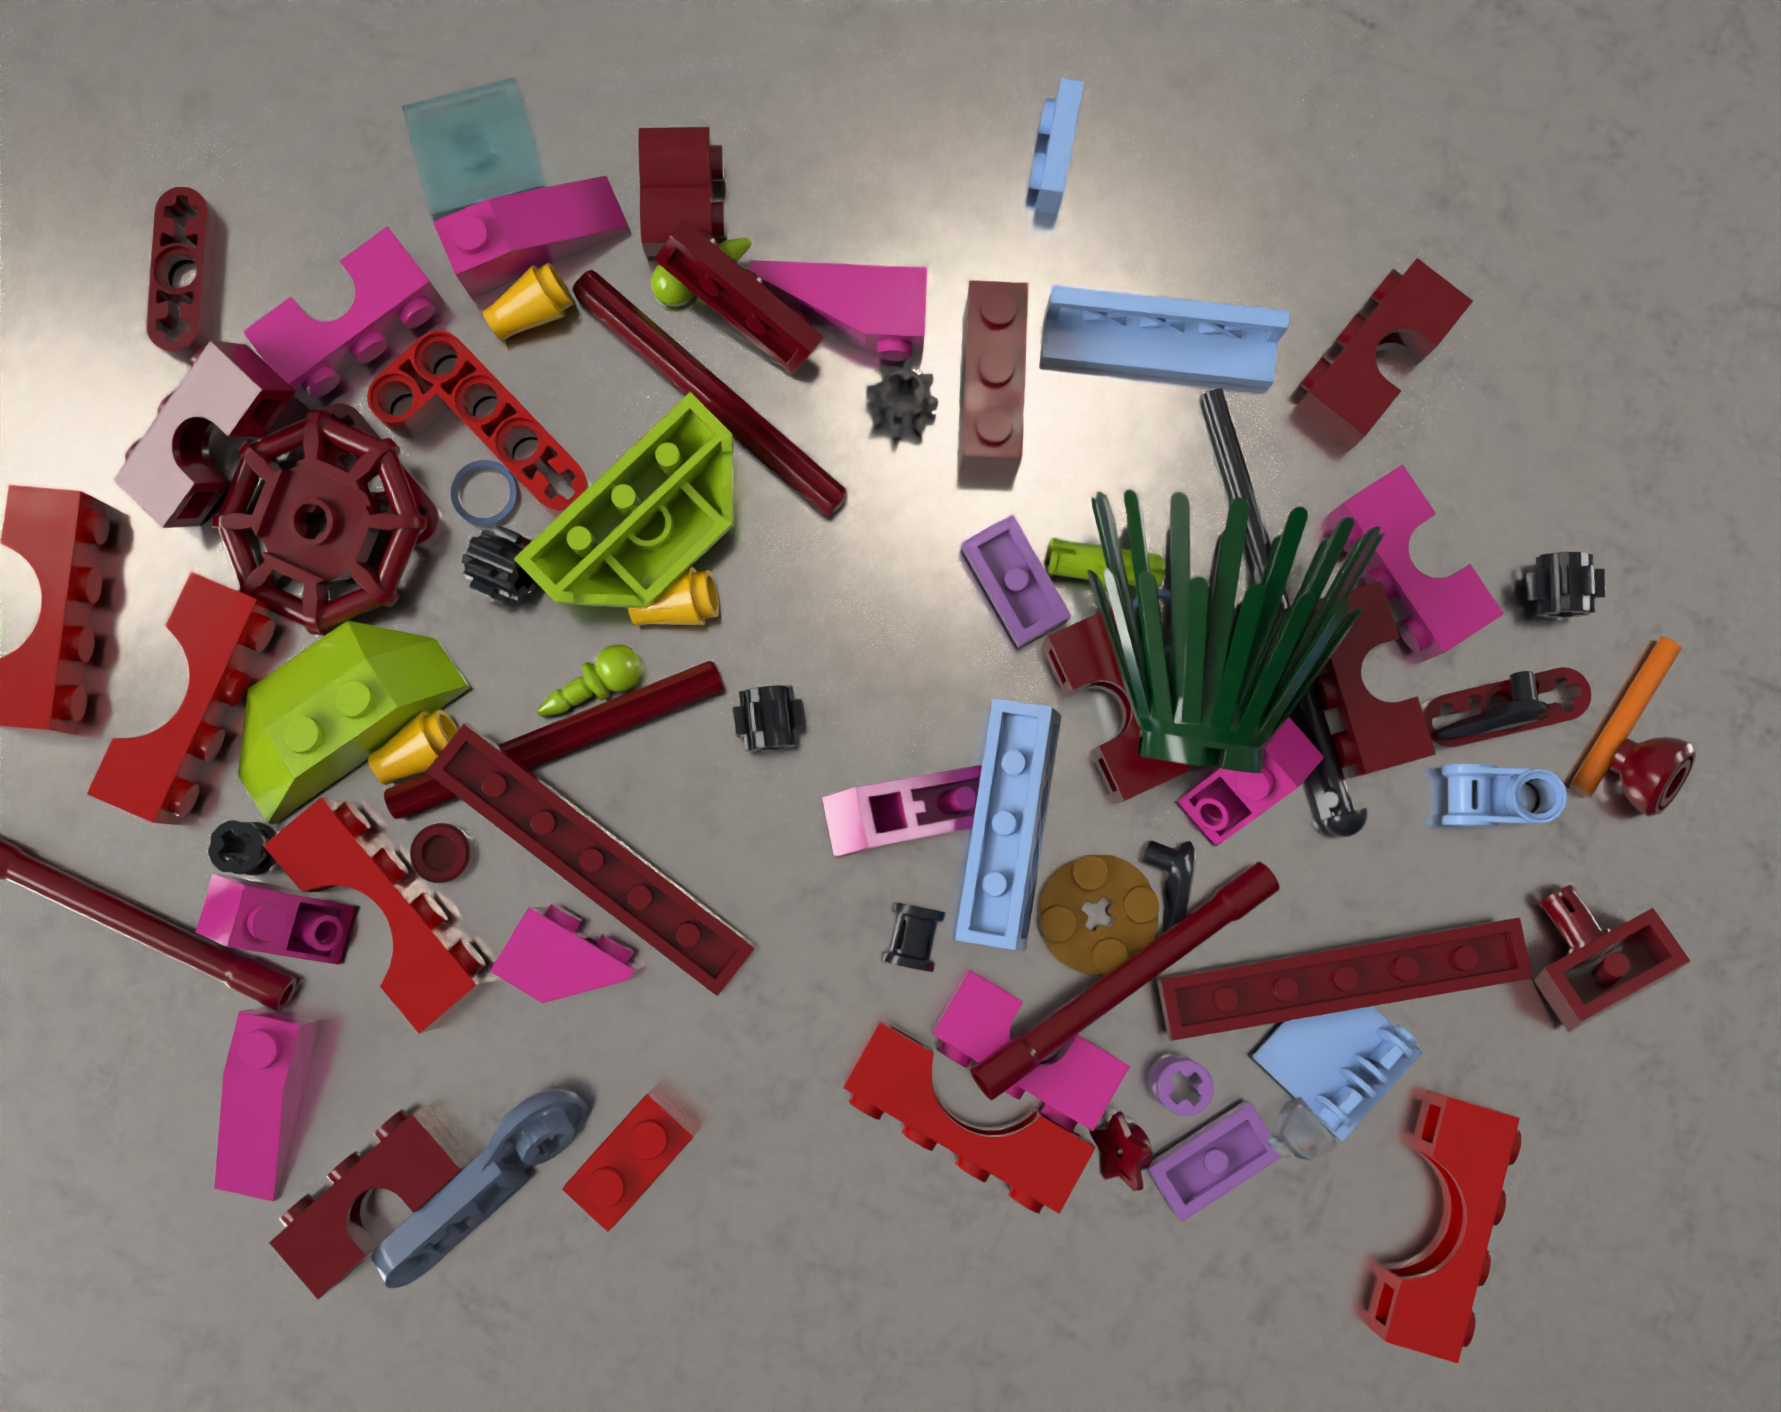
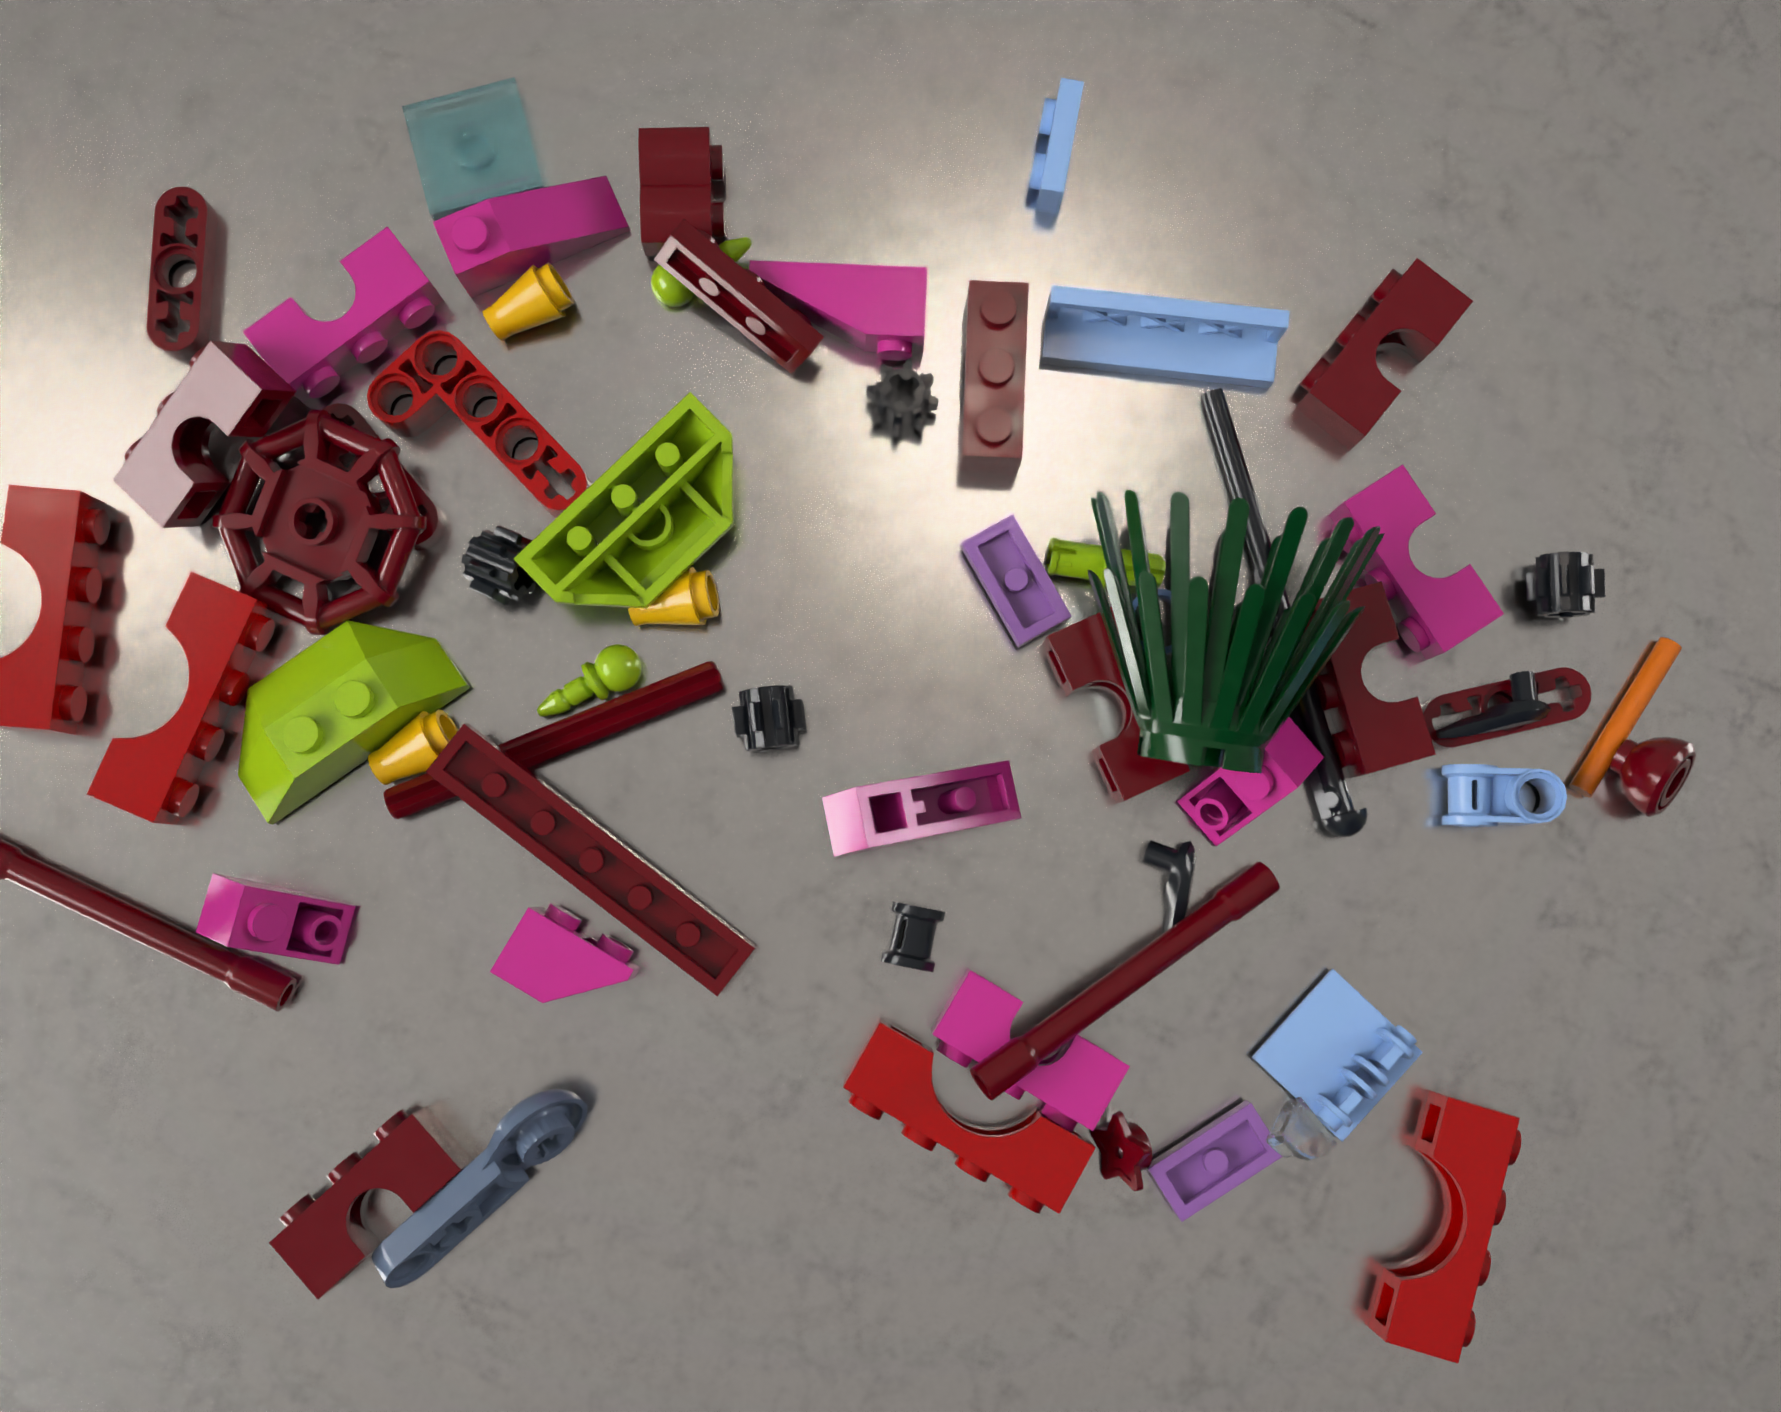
black bush [208,820,278,875] -> none
dark pink slope [214,1007,322,1202] -> none
red arch [263,797,489,1034] -> none
dark red tile [410,823,475,883] -> none
medium blue piece [451,460,519,527] -> none
red brick [562,1086,700,1232] -> none
dark red axle [572,270,848,516] -> none
light blue fence [955,699,1062,951] -> none
pearl gold plate [1038,855,1160,974] -> none
medium lavender bush [1150,1055,1214,1117] -> none
dark red plate [1157,918,1533,1041] -> none
dark red brick [1534,884,1690,1033] -> none

